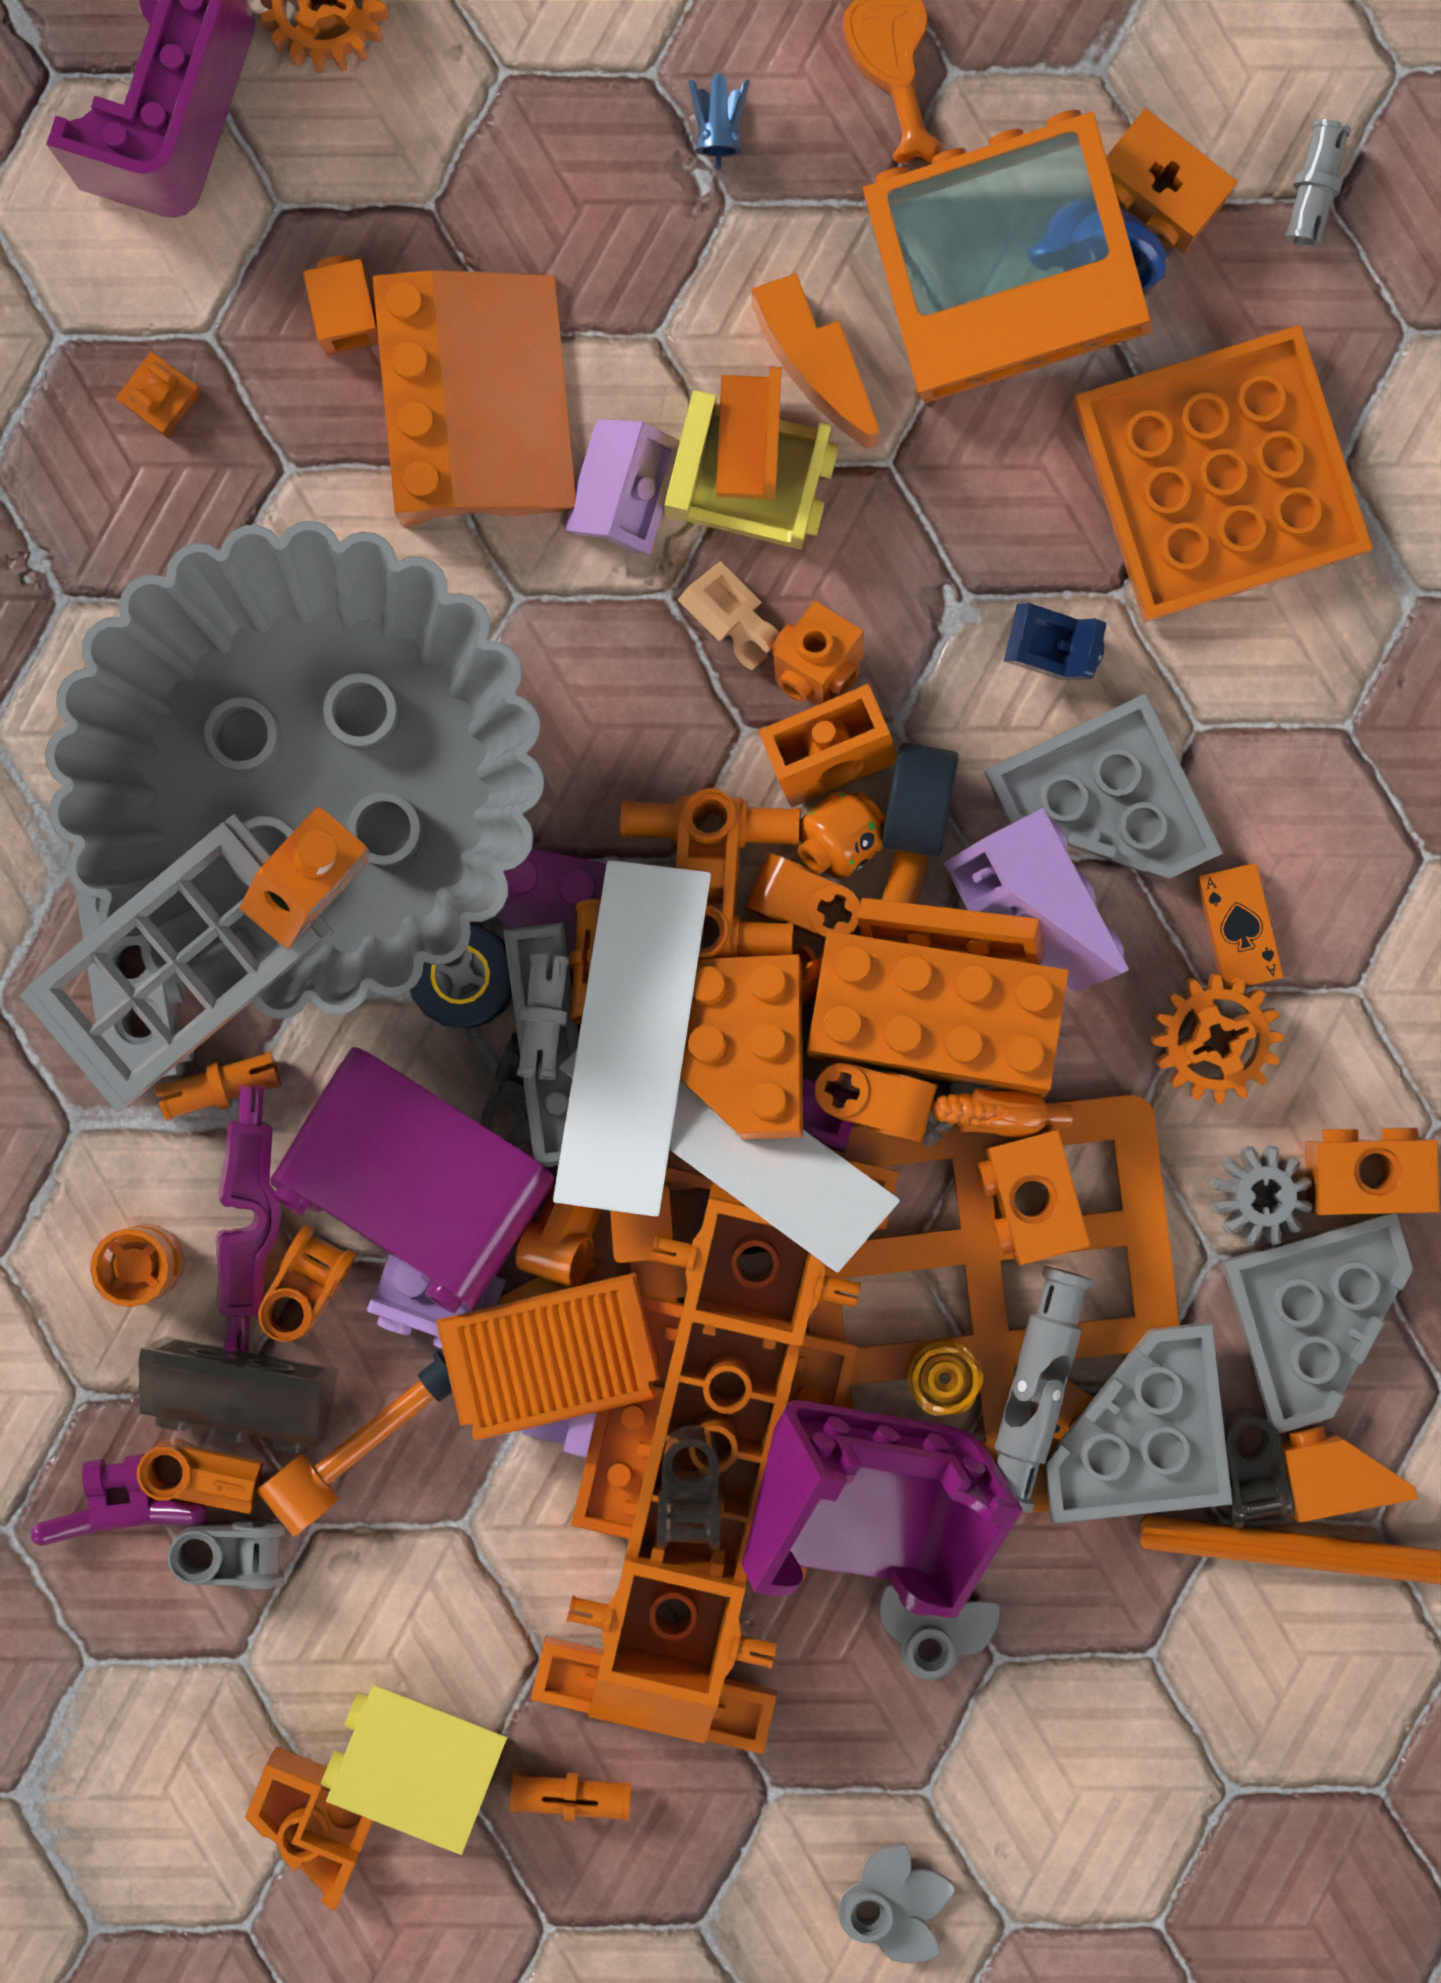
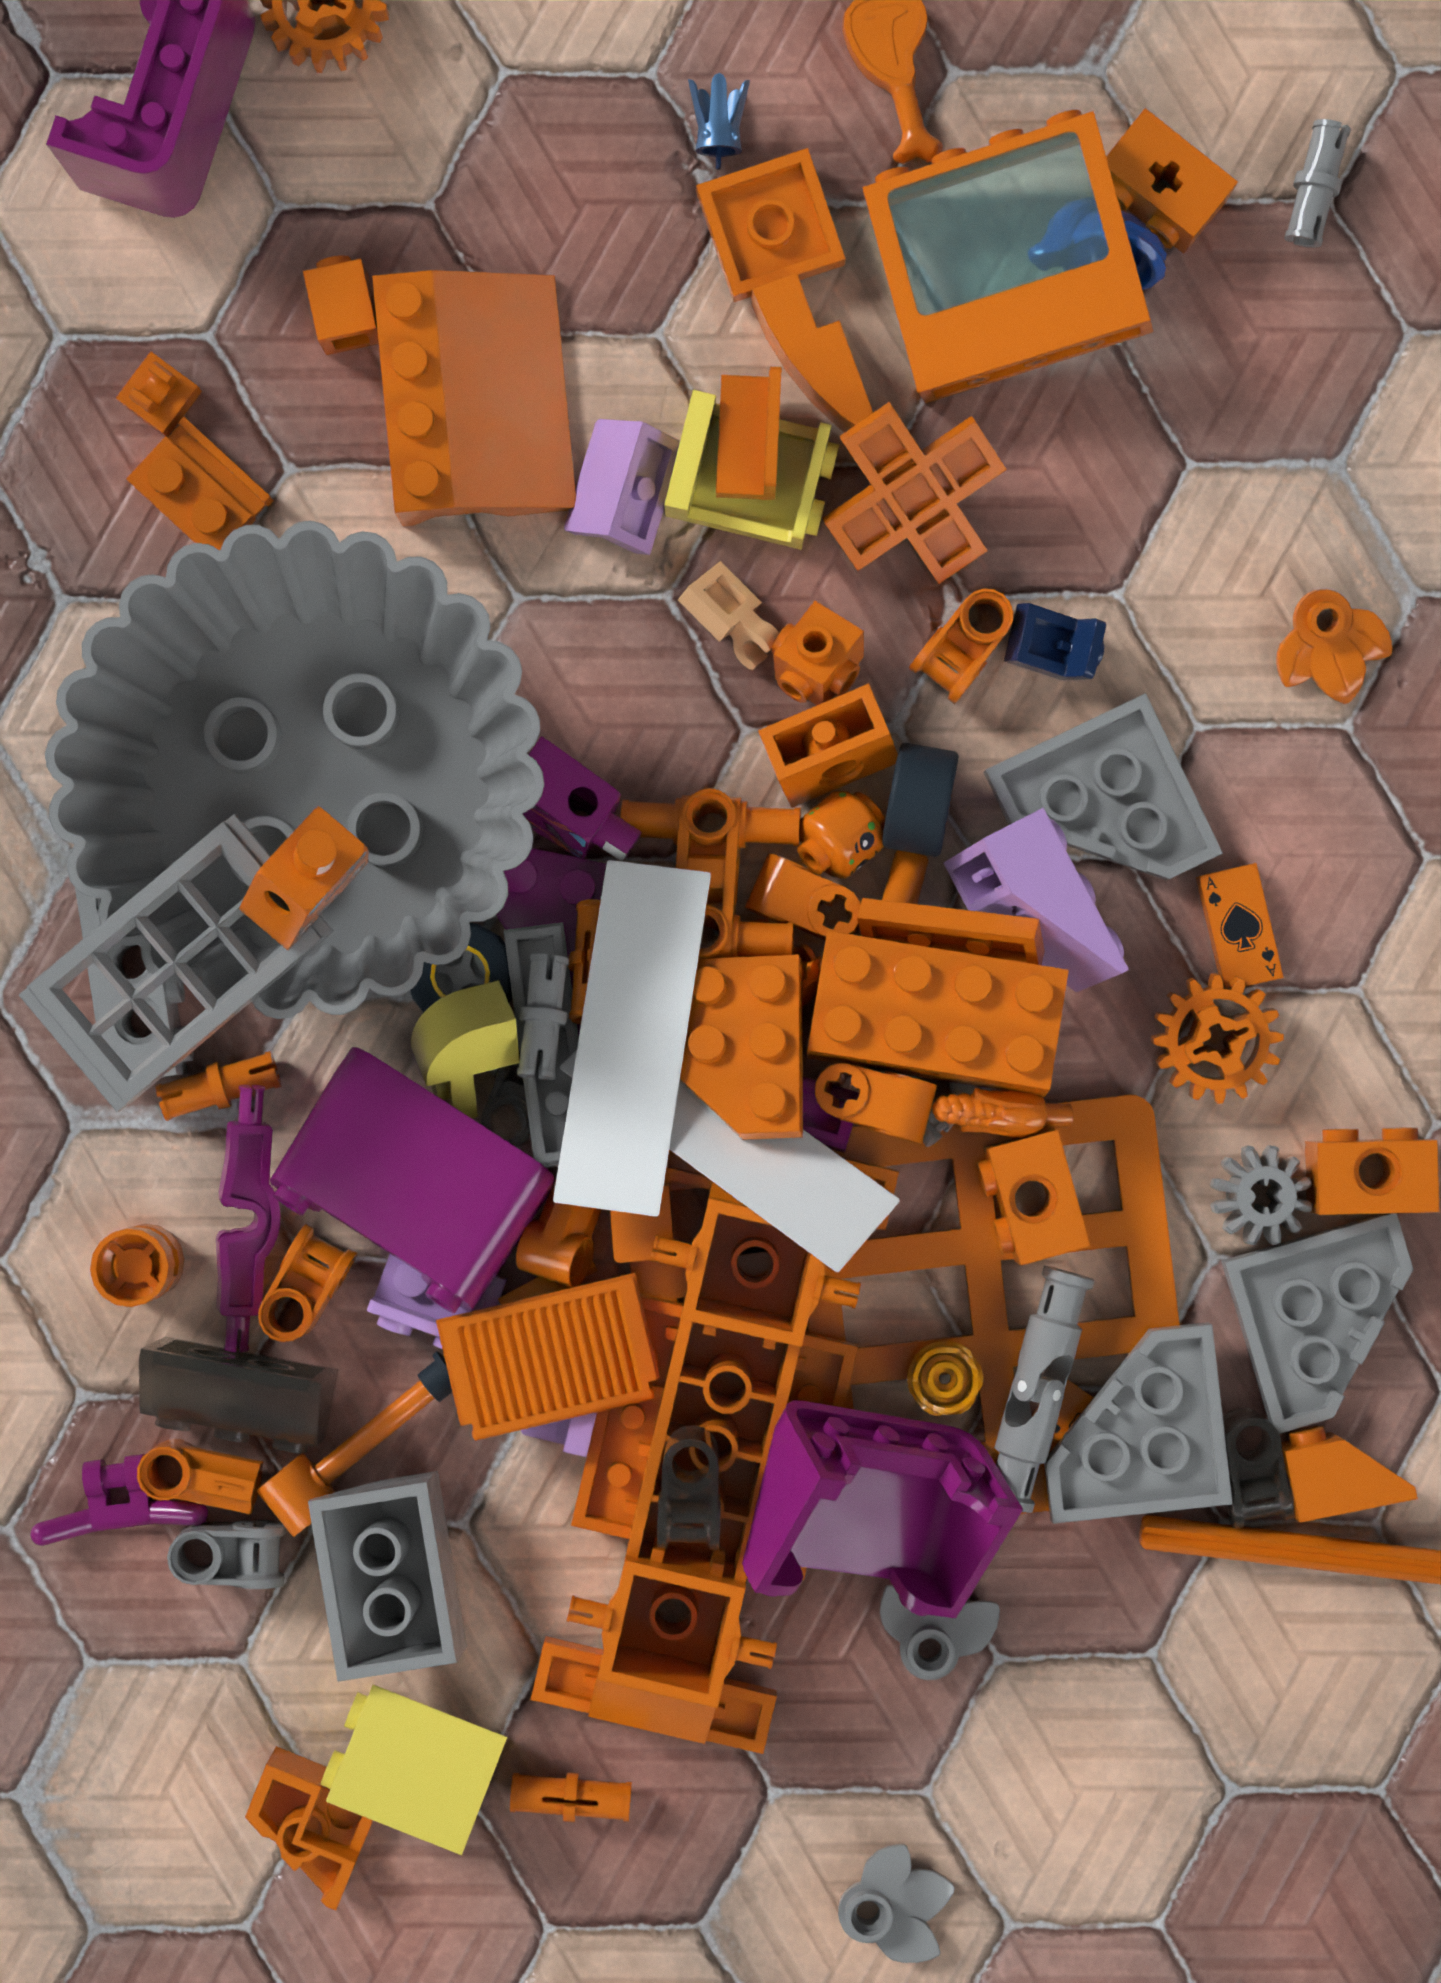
orange plate [1072,324,1373,623] -> none
none -> orange plate [126,417,274,550]
none -> light grey slope [308,1471,467,1682]
none -> light yellow brick [411,980,520,1119]
none -> magenta torso [523,736,642,862]
none -> orange plate [696,148,846,302]
none -> orange plate [823,402,1007,584]
none -> orange piece [909,589,1013,705]
none -> orange plate [1276,589,1392,704]

